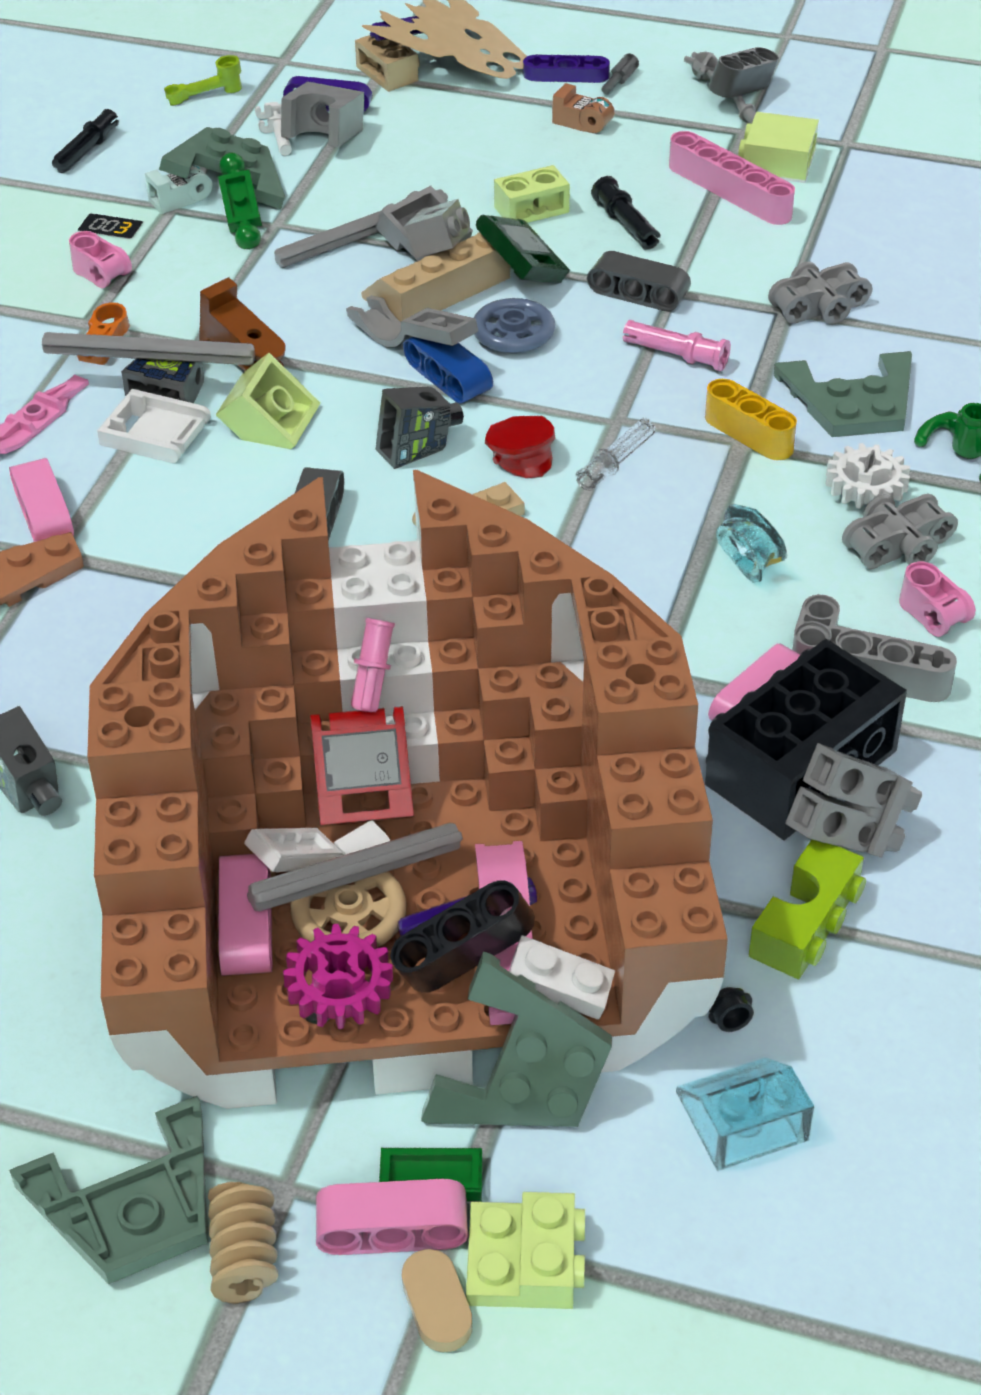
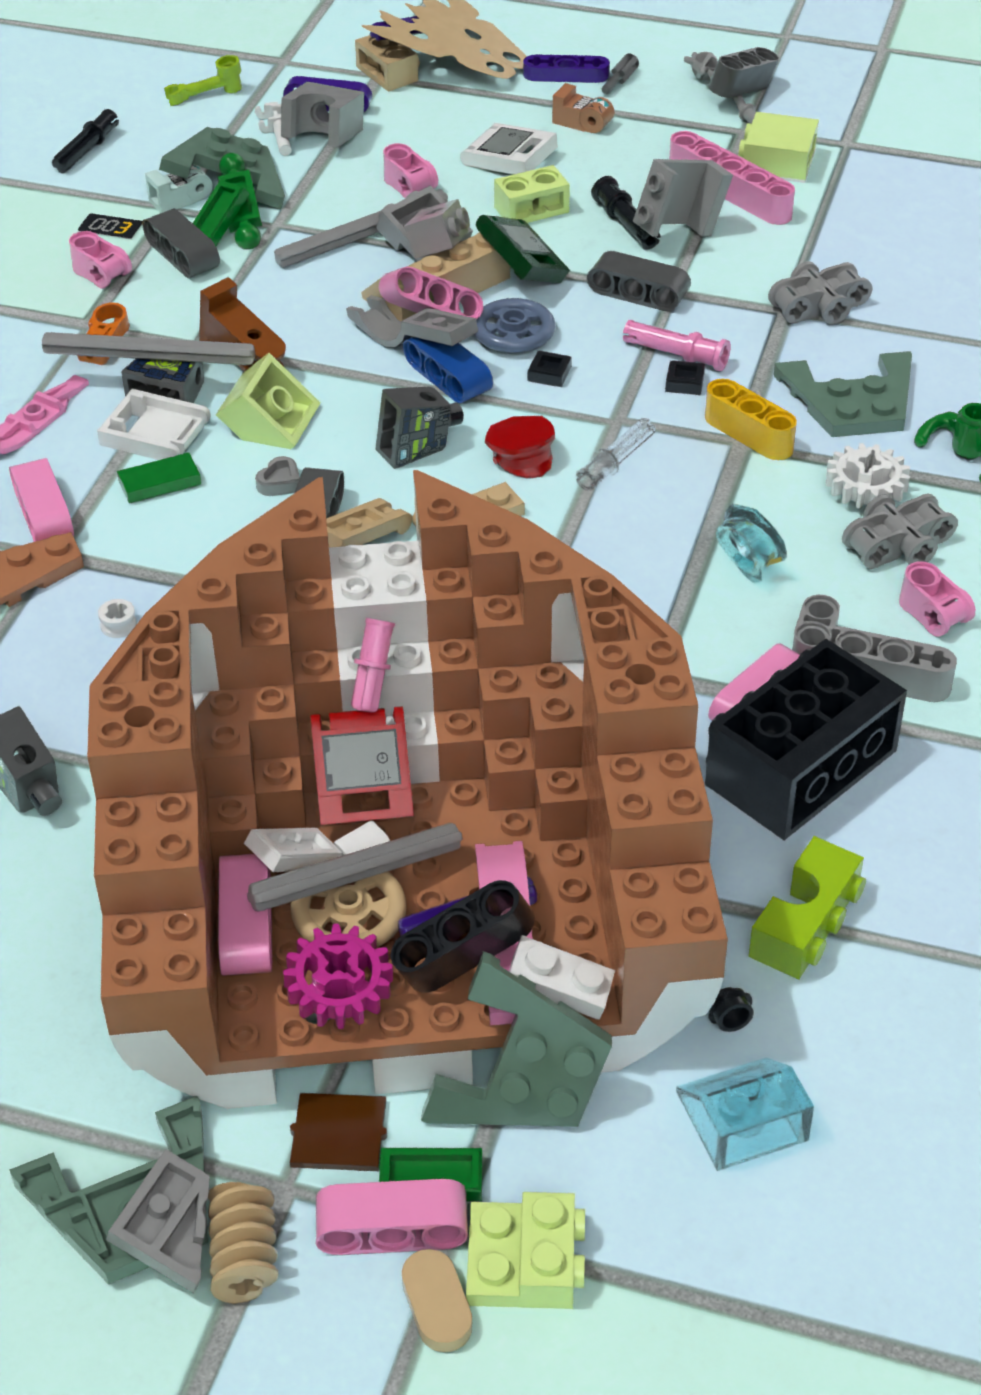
light grey hips [785,743,922,858] -> none
none -> white bush [98,599,137,638]
none -> light grey wing [106,1149,210,1293]
none -> green tile [117,452,201,503]
none -> dark grey beam [142,208,220,278]
none -> green tile [193,180,250,246]
none -> light grey tile [255,456,300,496]
none -> reddish brown piece [290,1093,387,1172]
none -> tan plate [326,498,412,548]
none -> bright pink beam [379,266,483,319]
none -> bright pink piece [383,143,438,198]
none -> white container [460,123,558,174]
none -> black tile [527,351,572,387]
none -> light grey panel [633,159,733,237]
none -> black tile [665,360,705,395]

